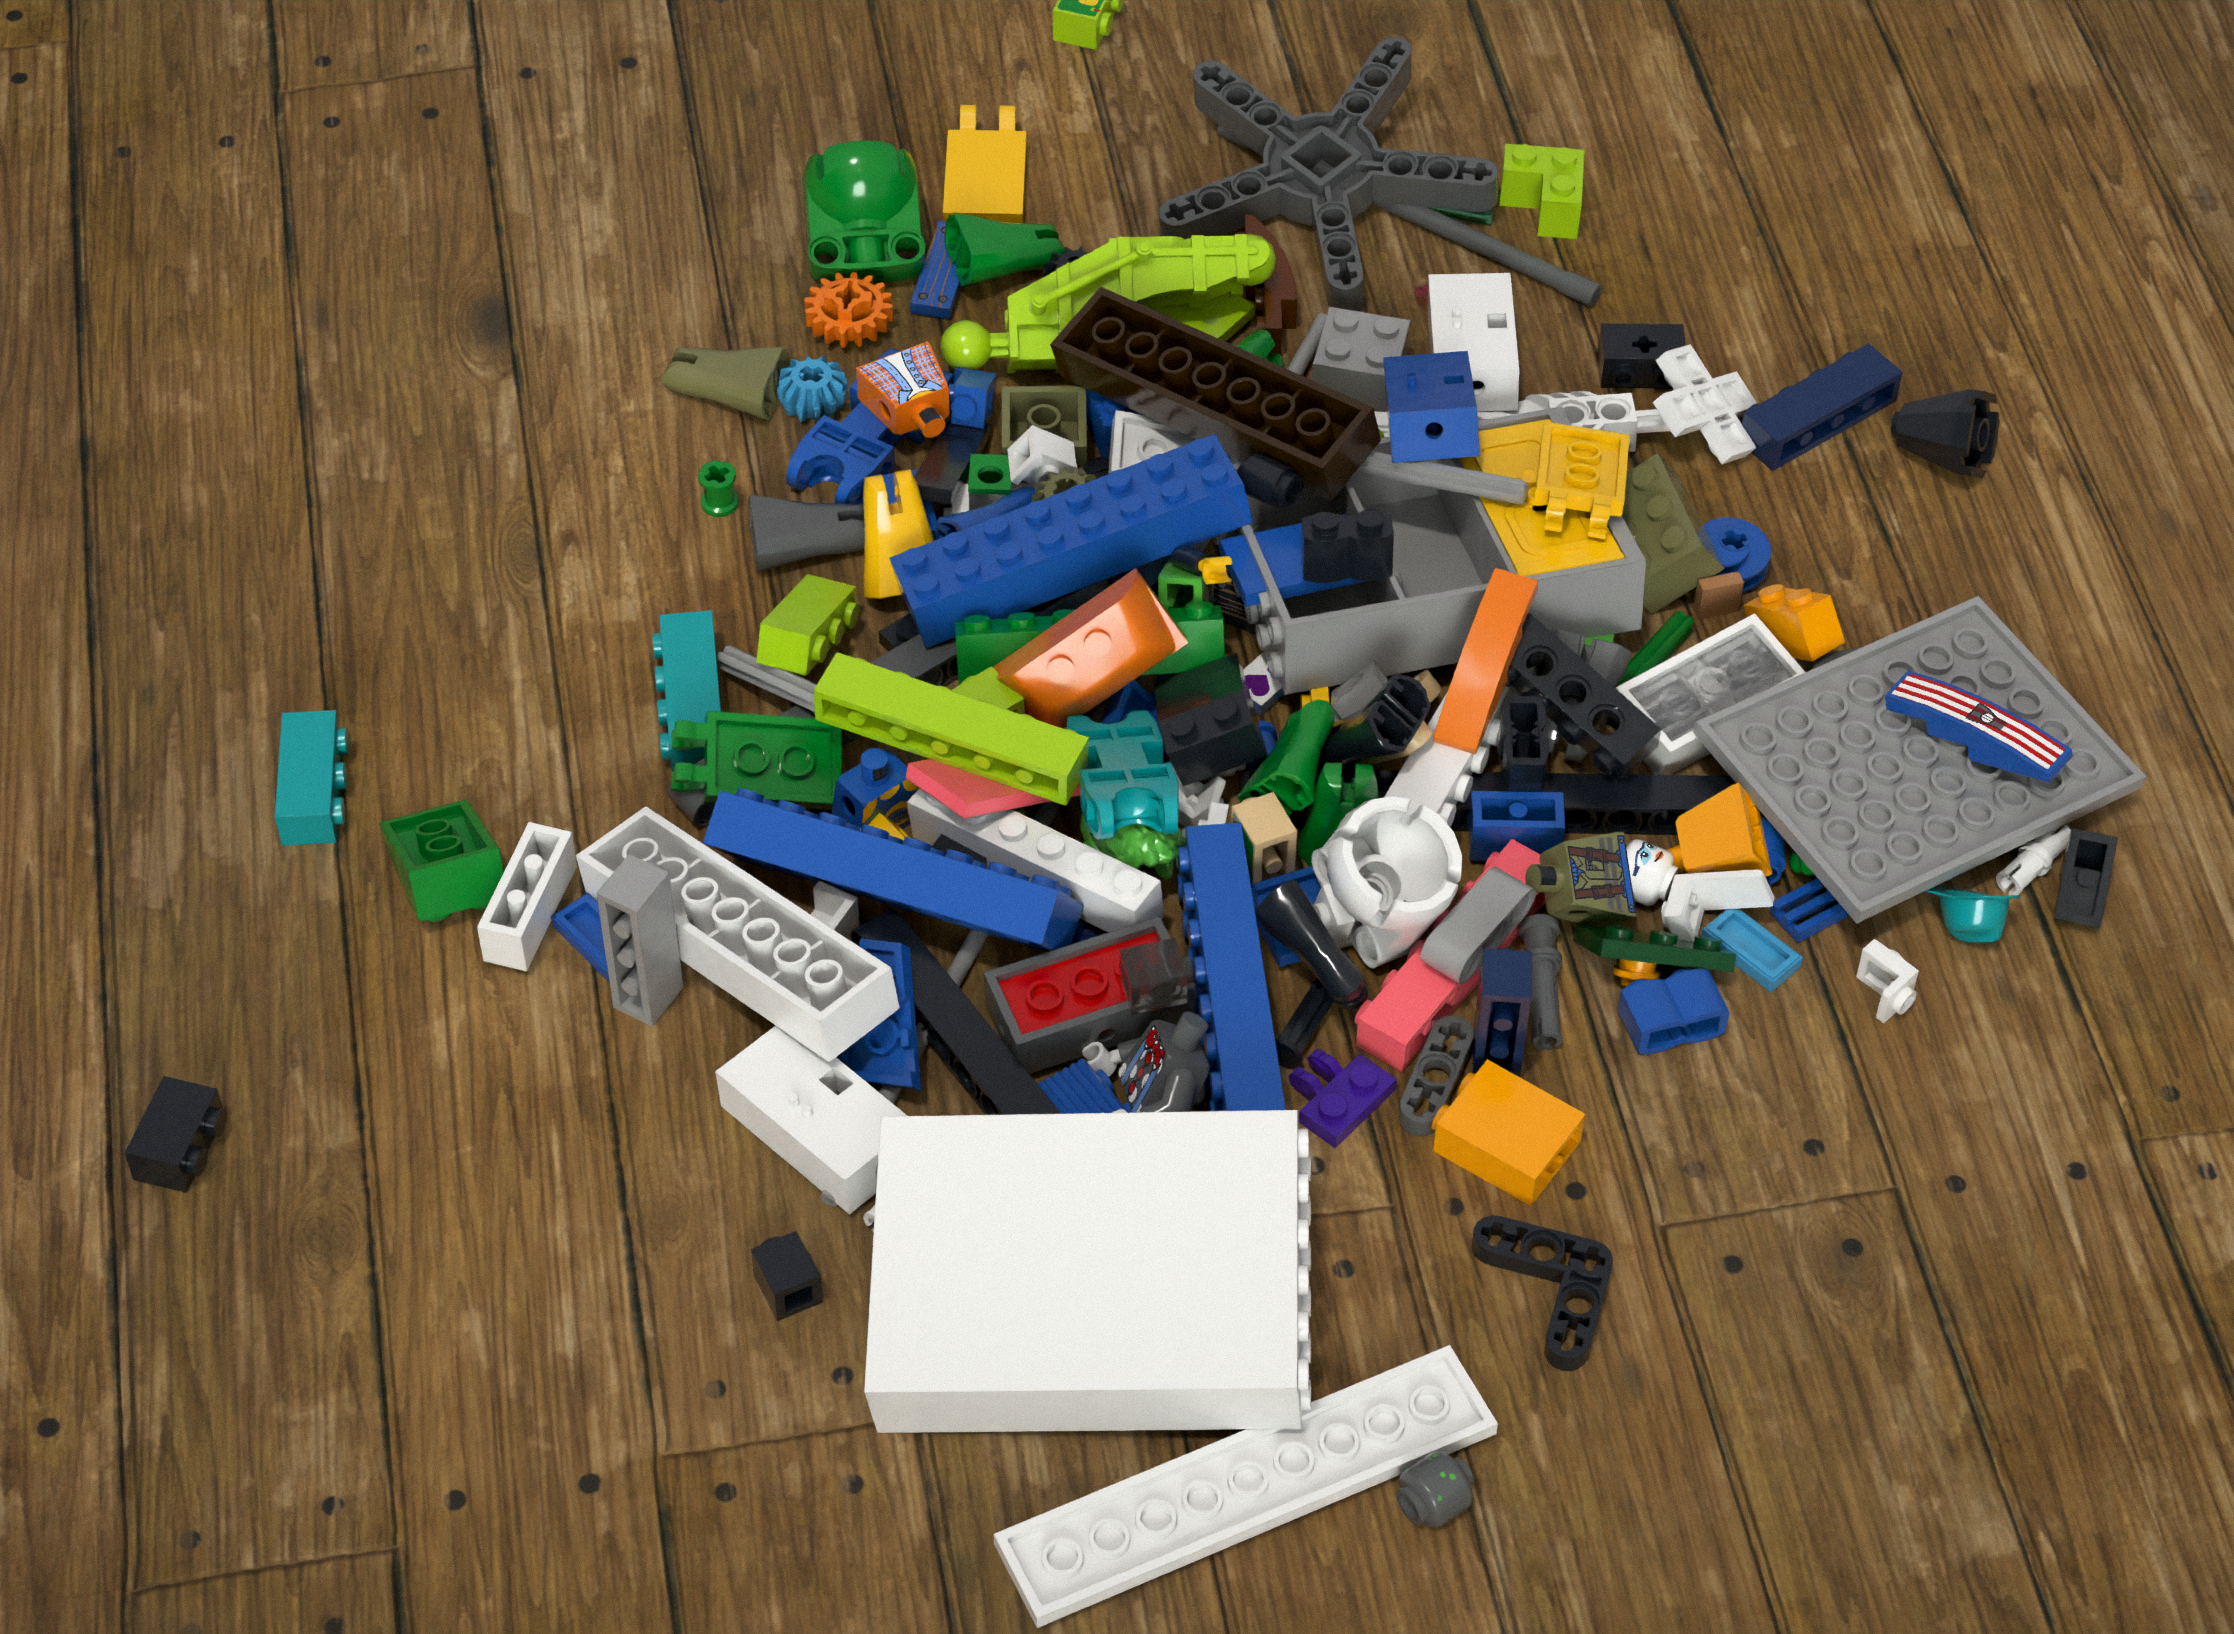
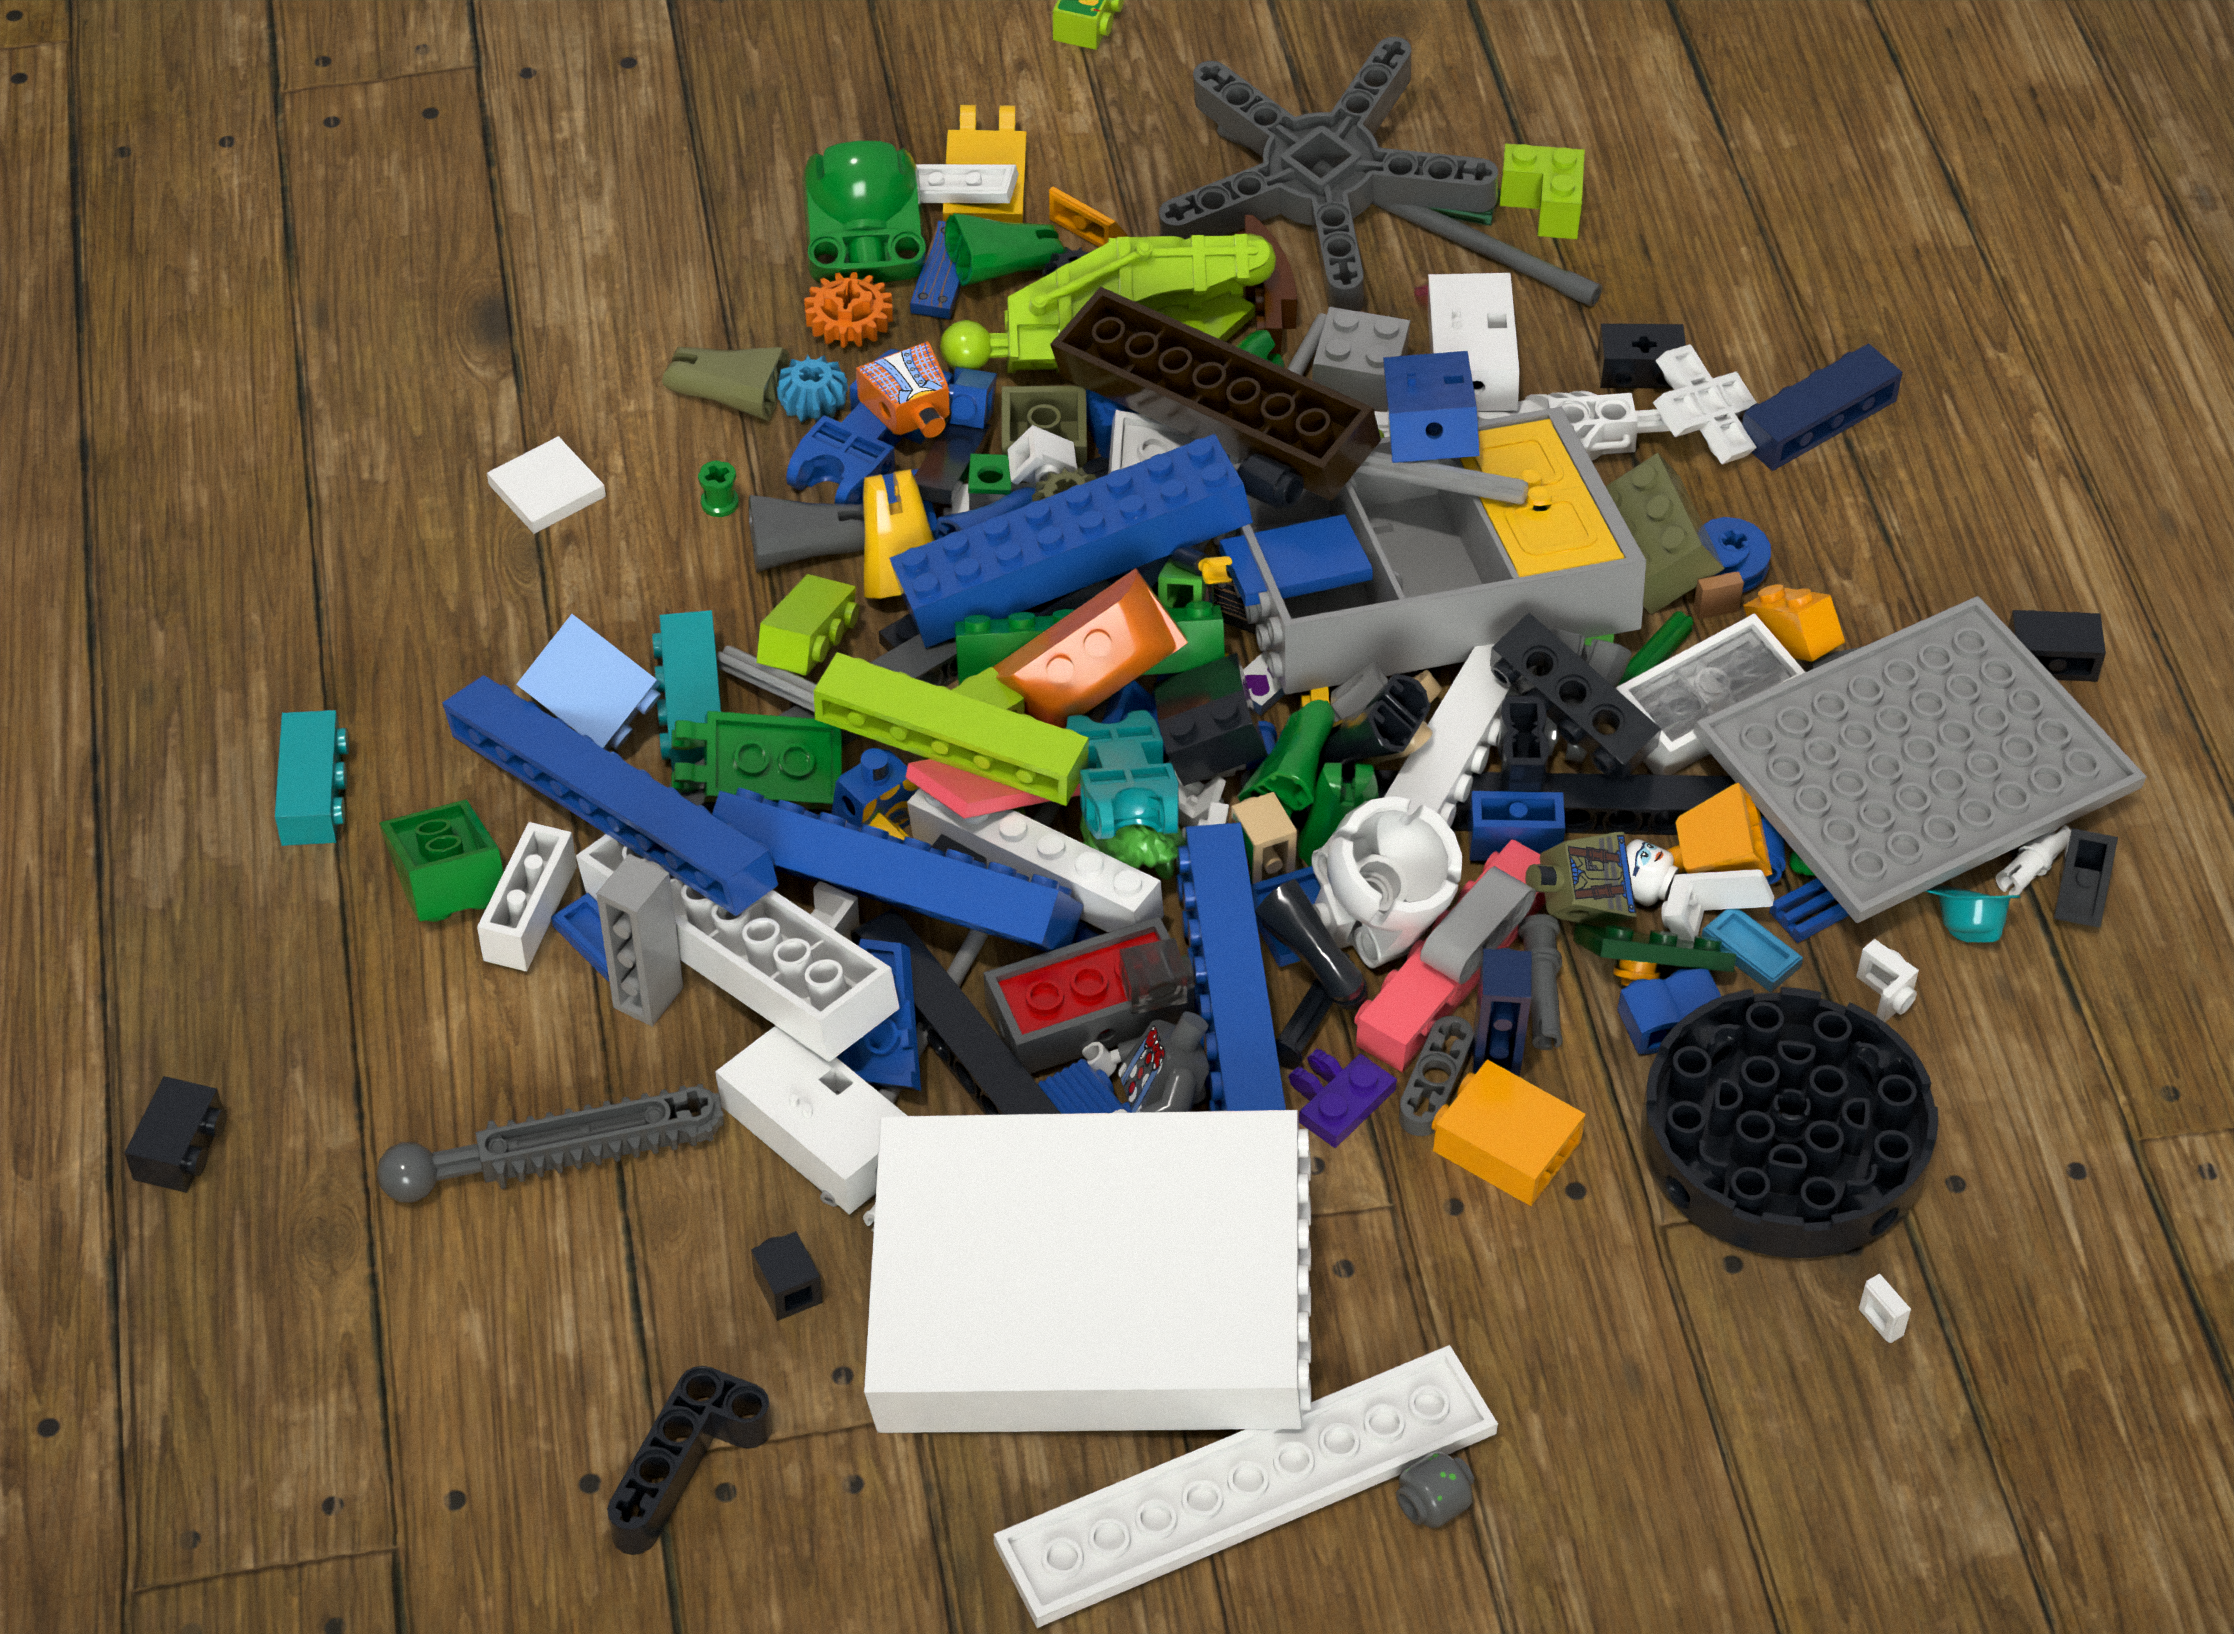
black brick [1301,510,1394,583] -> none
orange slope [1433,568,1538,755] -> none
black beam [1472,1215,1613,1371] -> none
yellow tile [1534,421,1630,539] -> none
slope [1885,670,2073,782] -> none
black cone [1891,389,2000,478] -> none
none -> dark grey gear [377,1084,724,1203]
none -> blue brick [442,675,778,916]
none -> white tile [487,436,606,534]
none -> light blue slope [516,614,661,751]
none -> black beam [607,1366,772,1555]
none -> white tile [916,164,1019,203]
none -> light orange slope [1049,186,1128,247]
none -> black brick [1641,987,1938,1258]
none -> white tile [1859,1273,1911,1343]
none -> black brick [2008,610,2106,682]

